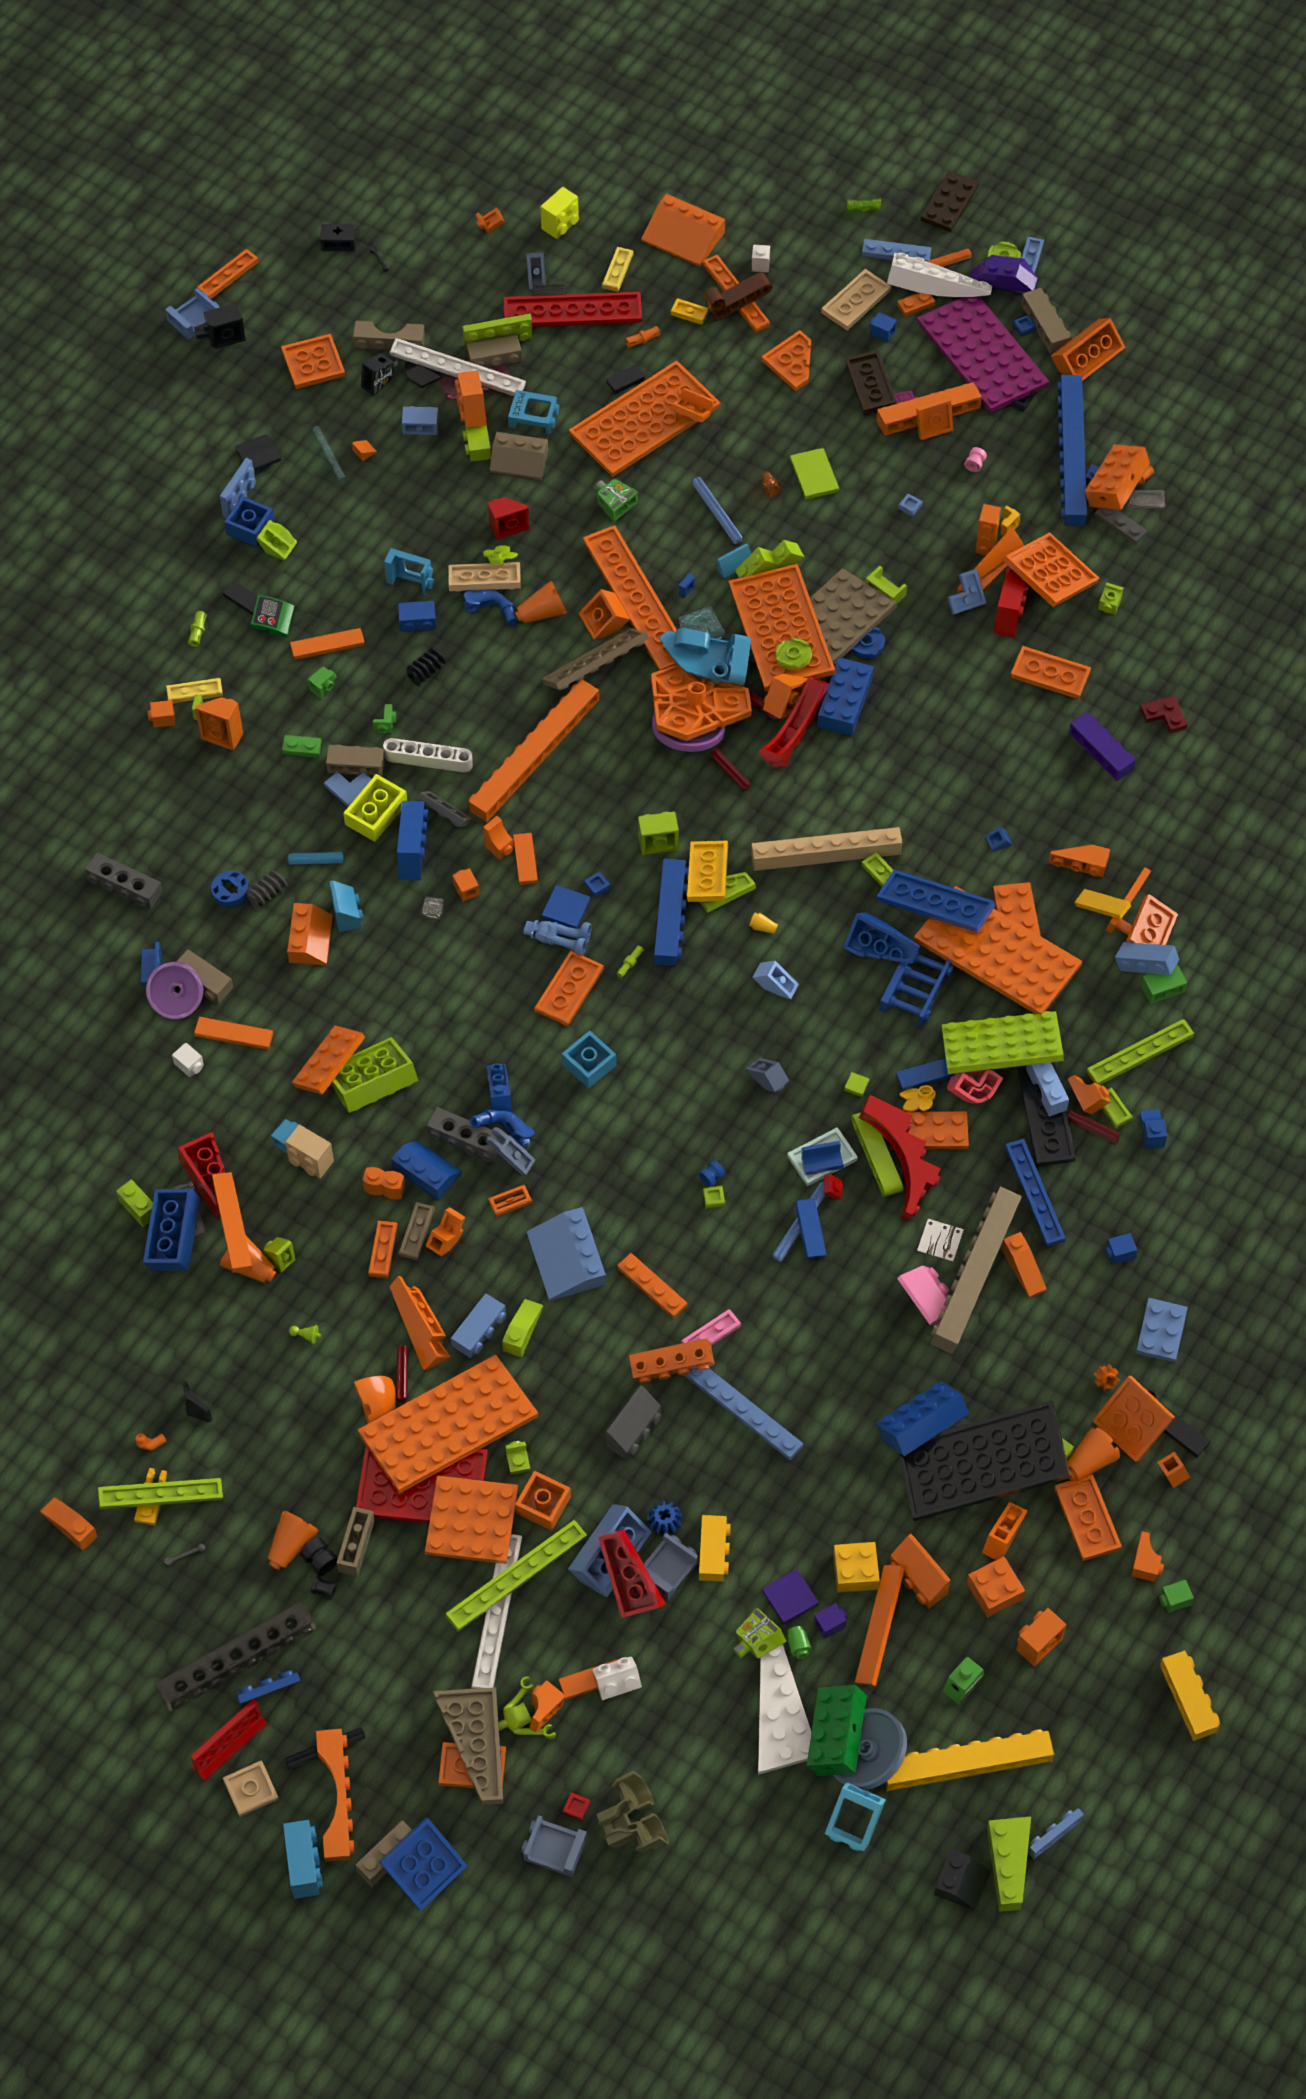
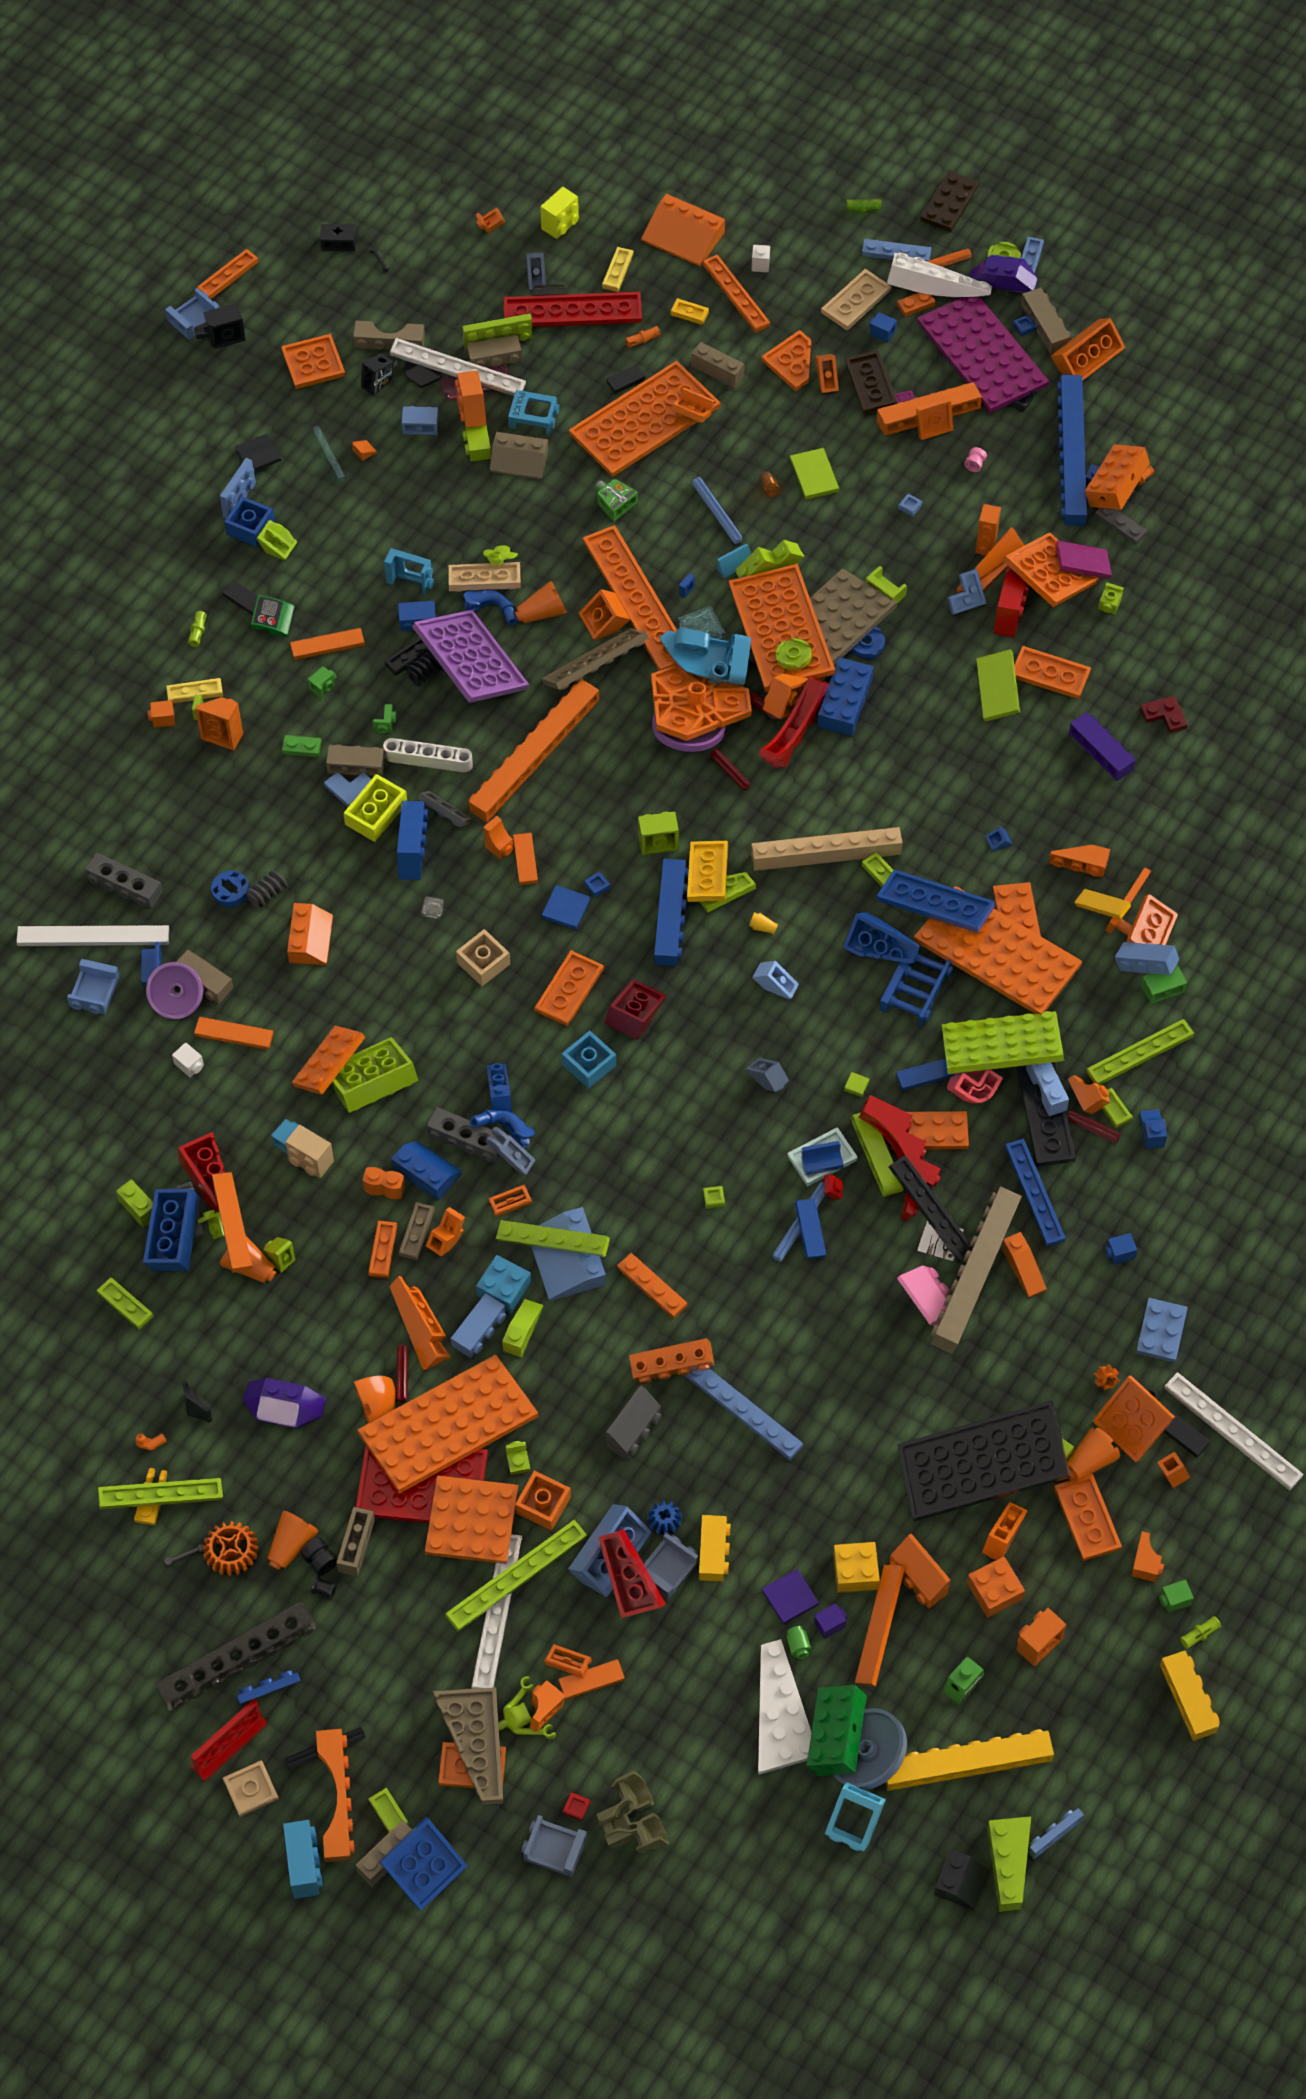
orange slope [40,1497,98,1551] -> none
dark azure axle [288,852,343,865] -> none
lime piece [289,1325,321,1344] -> none
dark azure slope [329,881,364,932] -> none
orange brick [453,868,480,902] -> none
red slope [488,497,530,540] -> none
medium blue piece [523,920,592,956] -> none
white bracket [593,1657,642,1700] -> none
lime bar [616,946,644,978] -> none
bright pink tile [681,1309,741,1346] -> none
blue wheel [698,1160,726,1187] -> none
reddish brown beam [704,272,773,320] -> none
lime torso [733,1608,786,1658] -> none
blue brick [876,1382,969,1456] -> none
yellow plate [899,1085,936,1112] -> none
yellow bracket [1000,506,1020,536] -> none
clear tile [1129,490,1165,508] -> none
none -> white tile [17,925,169,946]
none -> medium blue panel [67,959,120,1014]
none -> lime plate [97,1277,154,1330]
none -> lime bracket [198,1210,224,1240]
none -> orange gear [203,1521,259,1576]
none -> dark purple wedge [243,1378,326,1429]
none -> lime tile [368,1788,409,1833]
none -> black tile [384,638,429,676]
none -> medium lavender plate [413,610,529,703]
none -> tan brick [456,929,510,986]
none -> dark azure brick [476,1255,531,1314]
none -> lime plate [496,1220,610,1257]
none -> orange tile [545,1644,592,1678]
none -> dark red slope [604,979,666,1040]
none -> dark tan brick [691,342,745,388]
none -> orange slope [815,354,839,393]
none -> black plate [888,1155,973,1263]
none -> lime tile [976,649,1020,722]
none -> magenta tile [1055,541,1112,579]
none -> white tile [1164,1372,1303,1491]
none -> lime pin [1180,1616,1221,1649]

